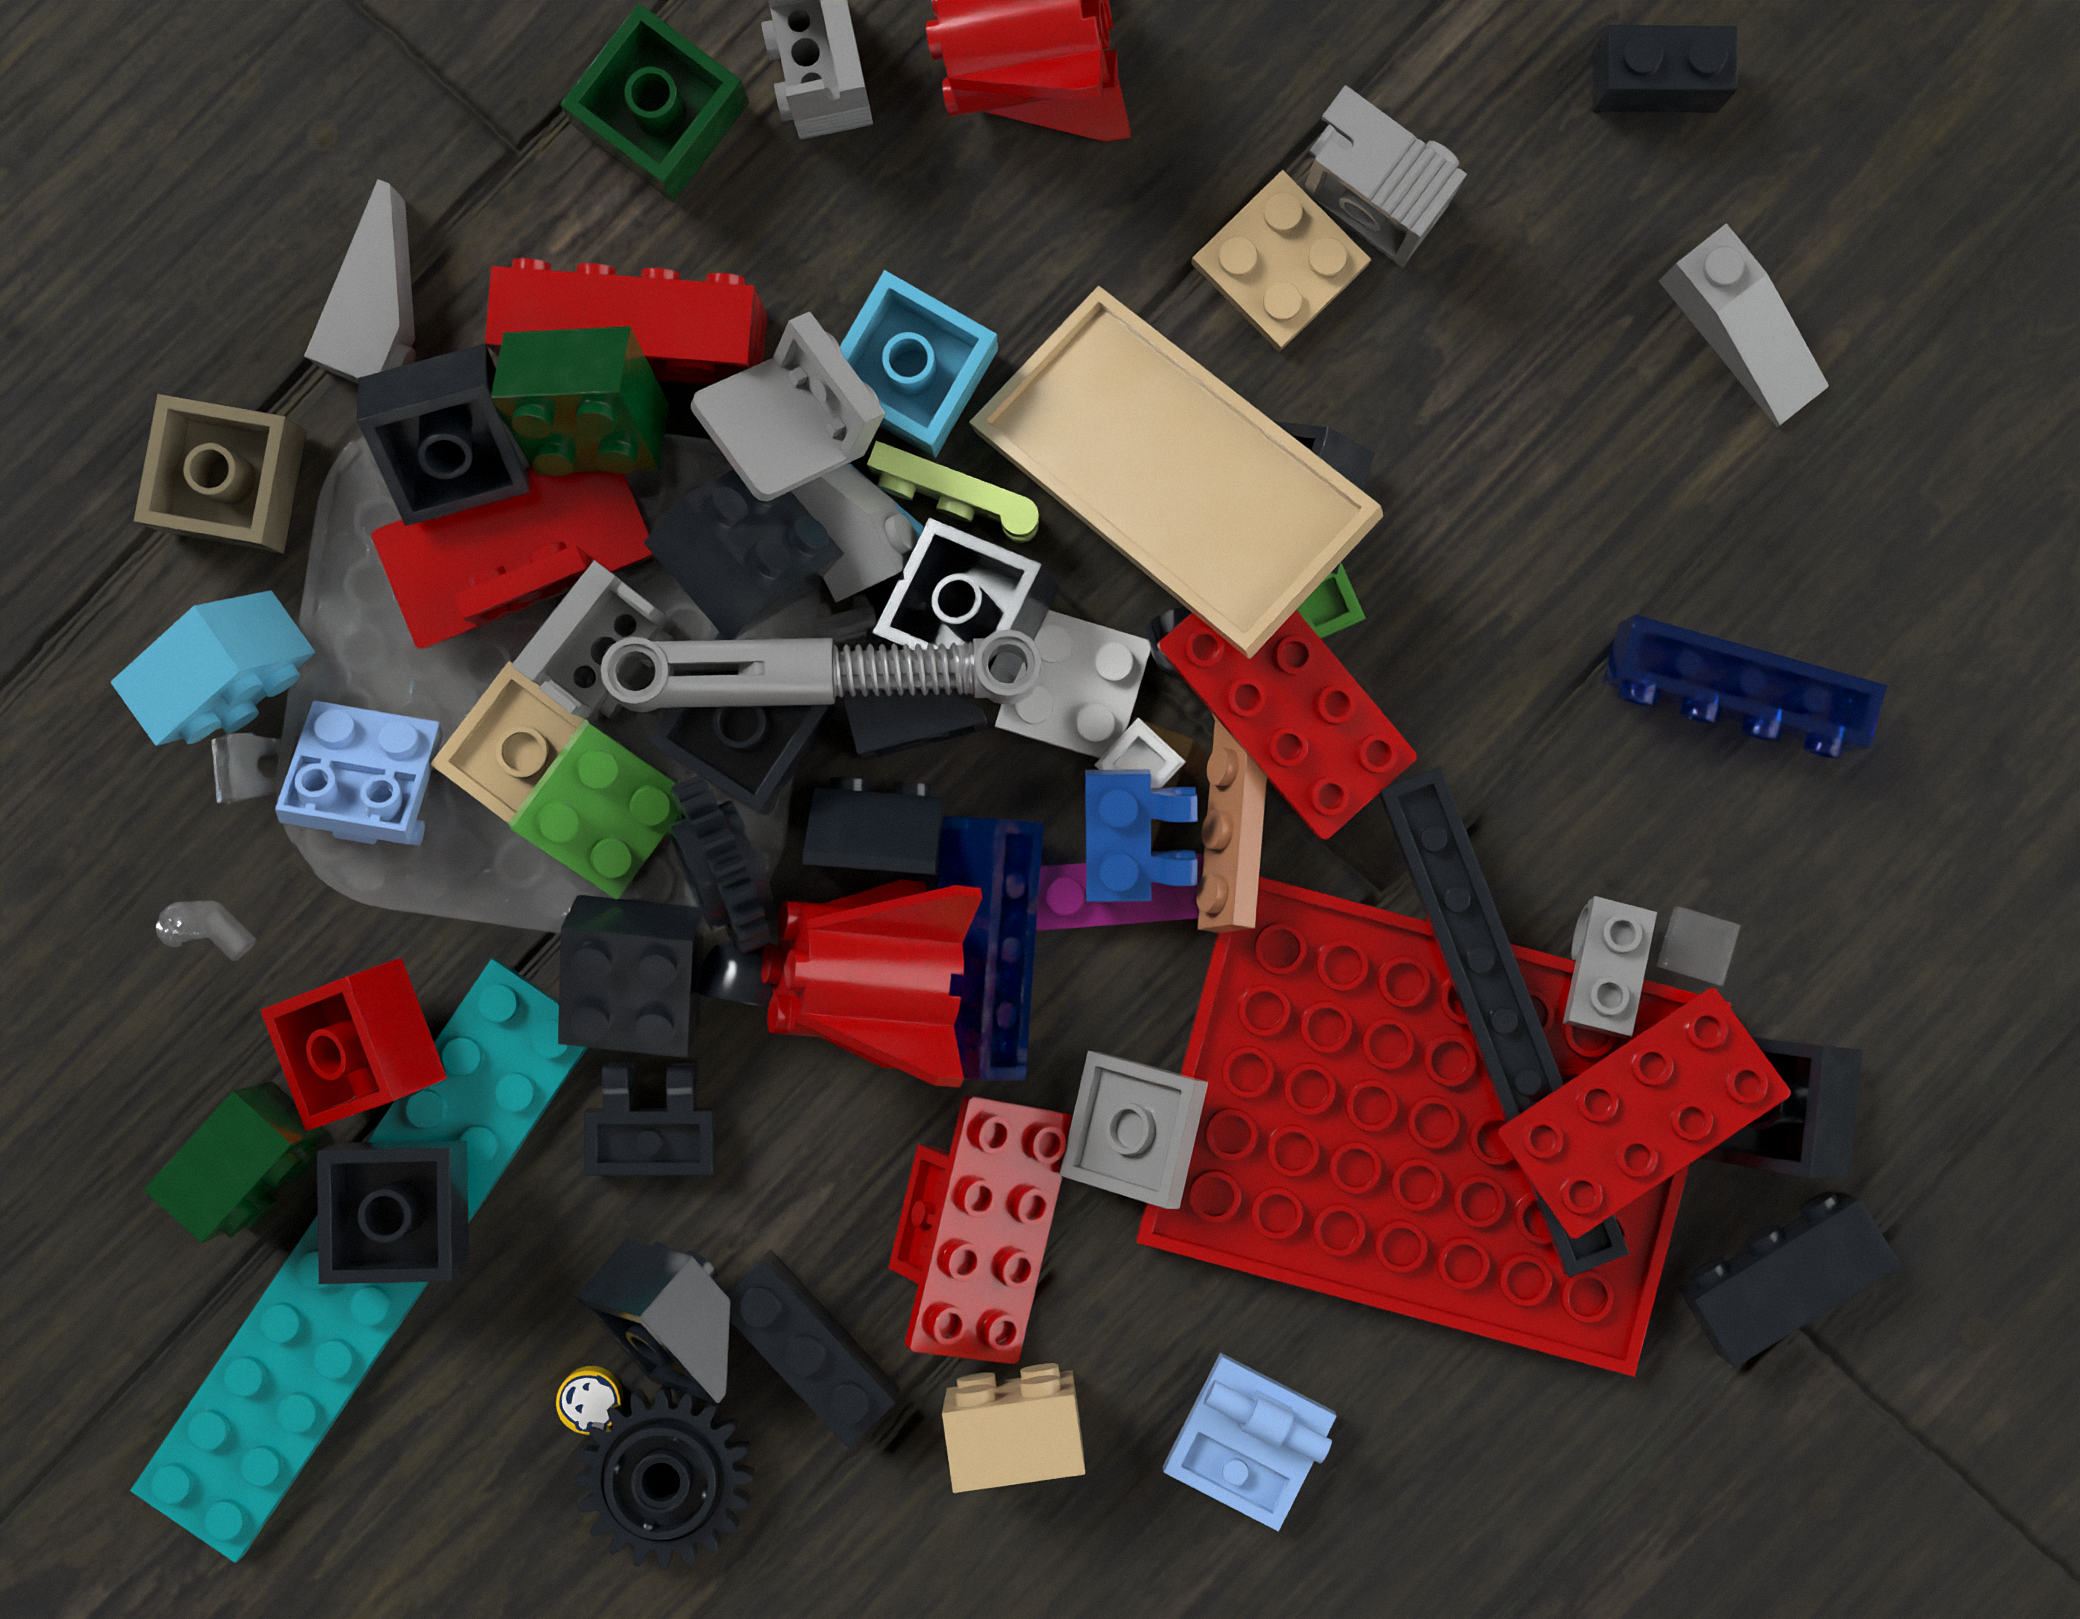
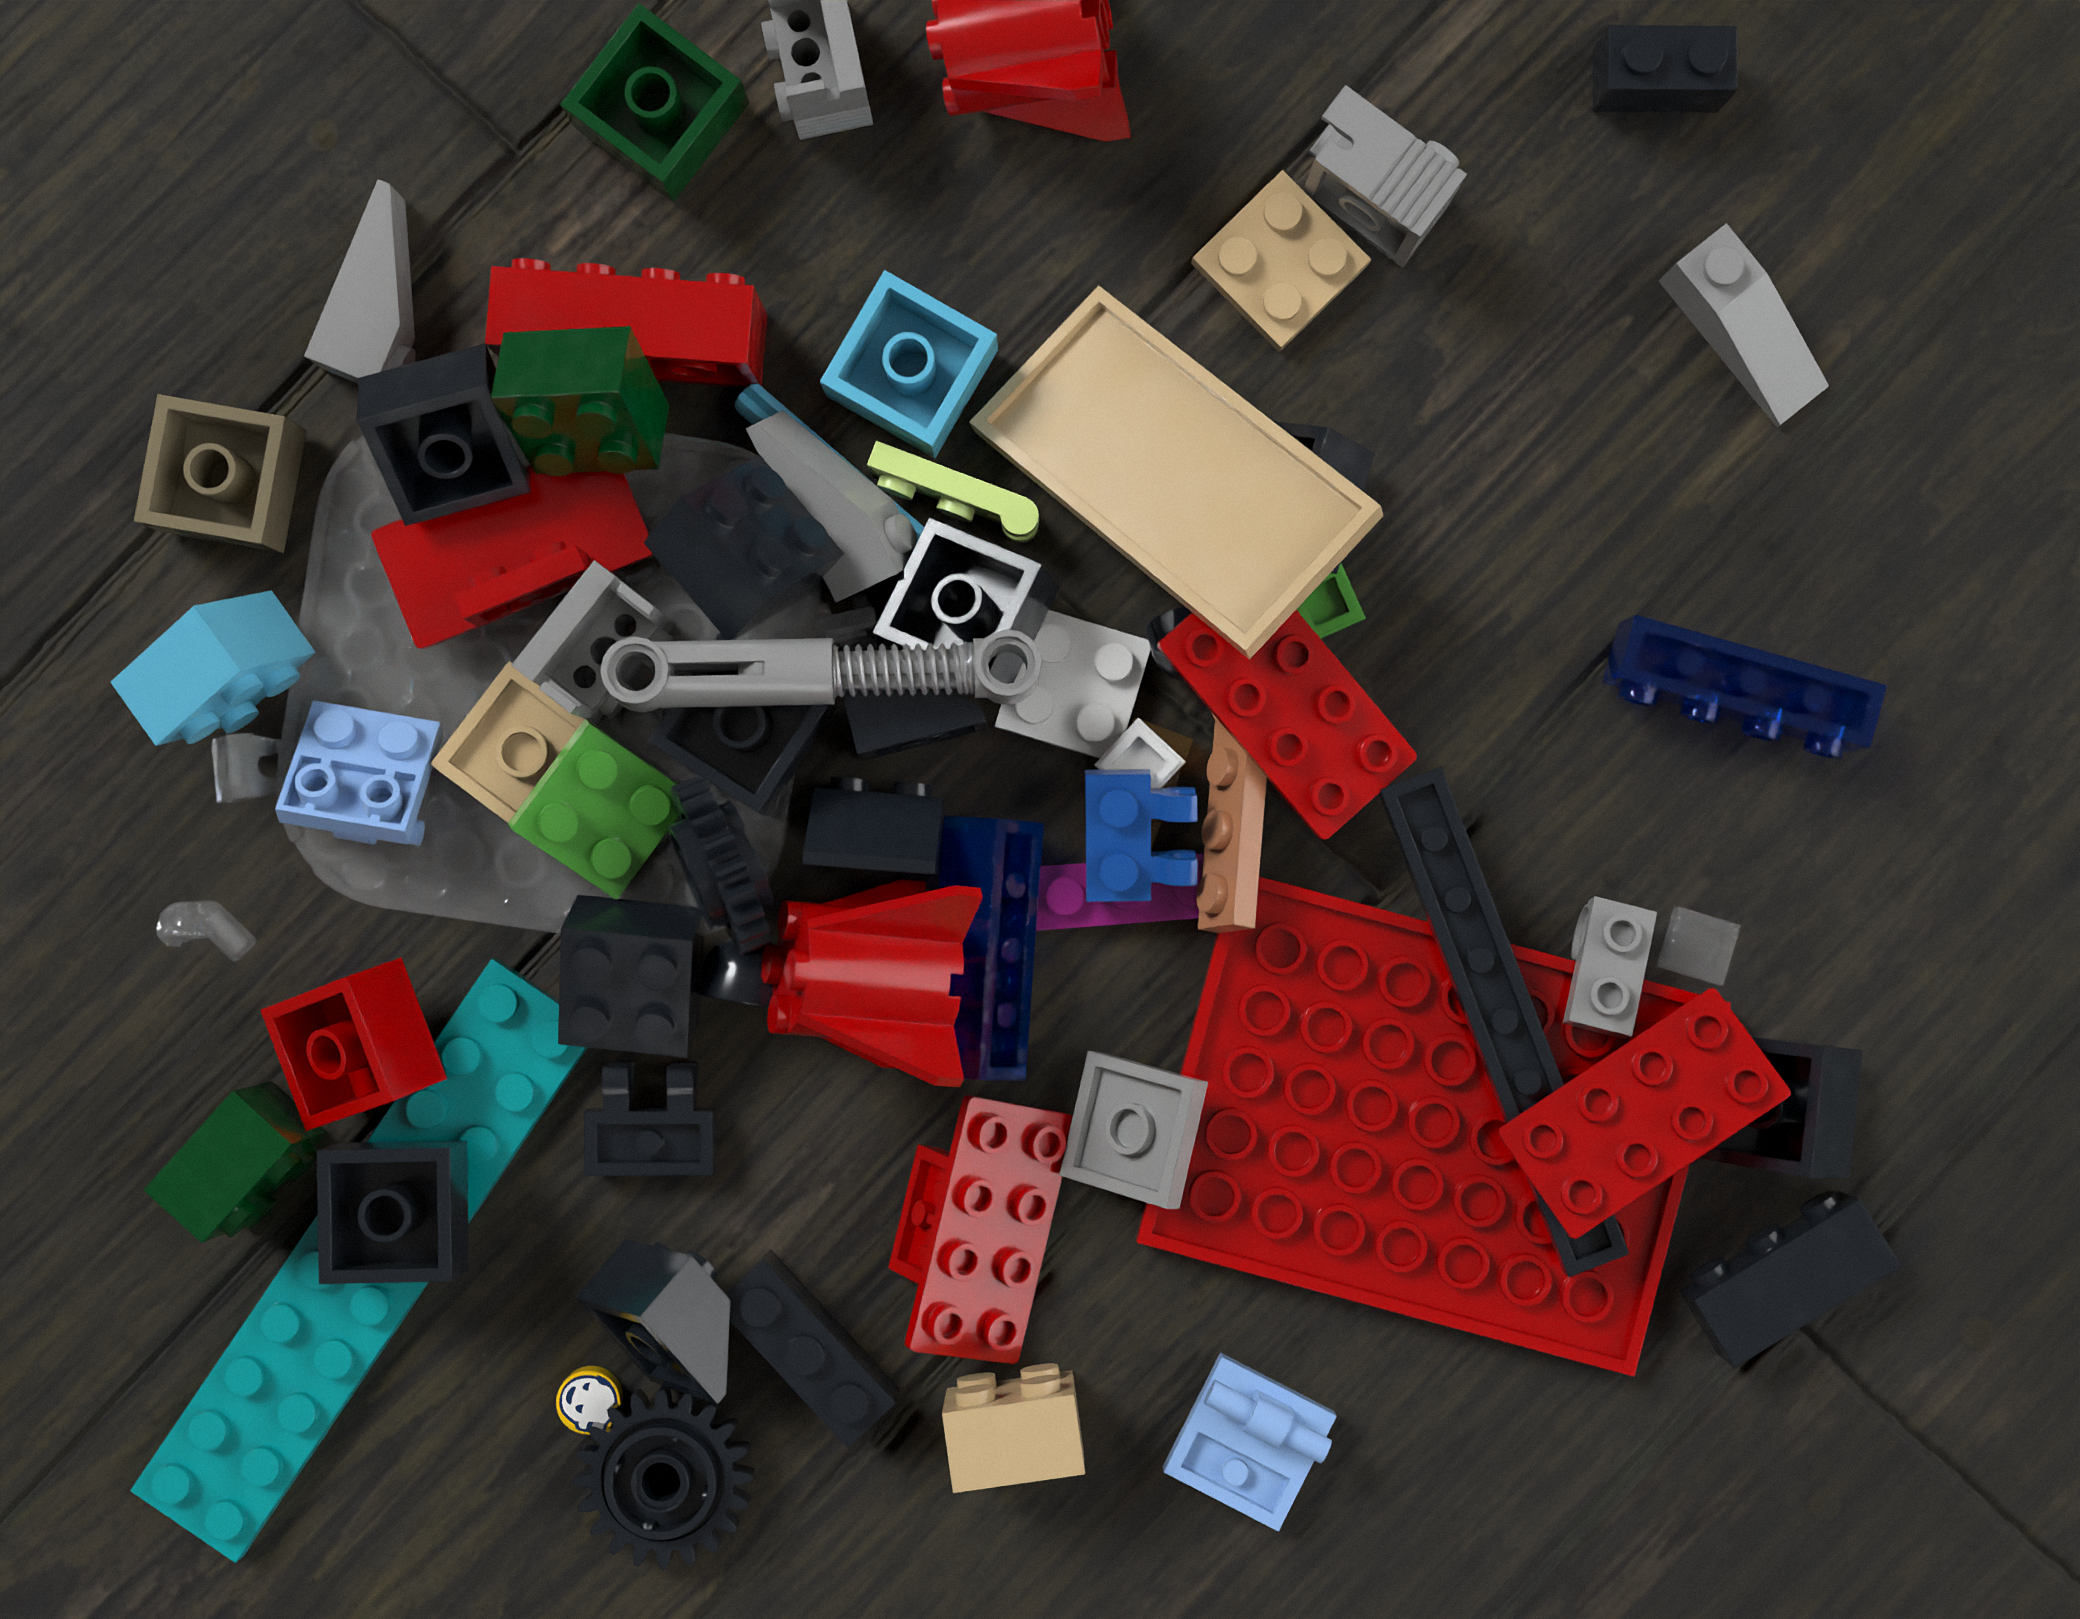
light grey bracket [691,311,885,501] -> none

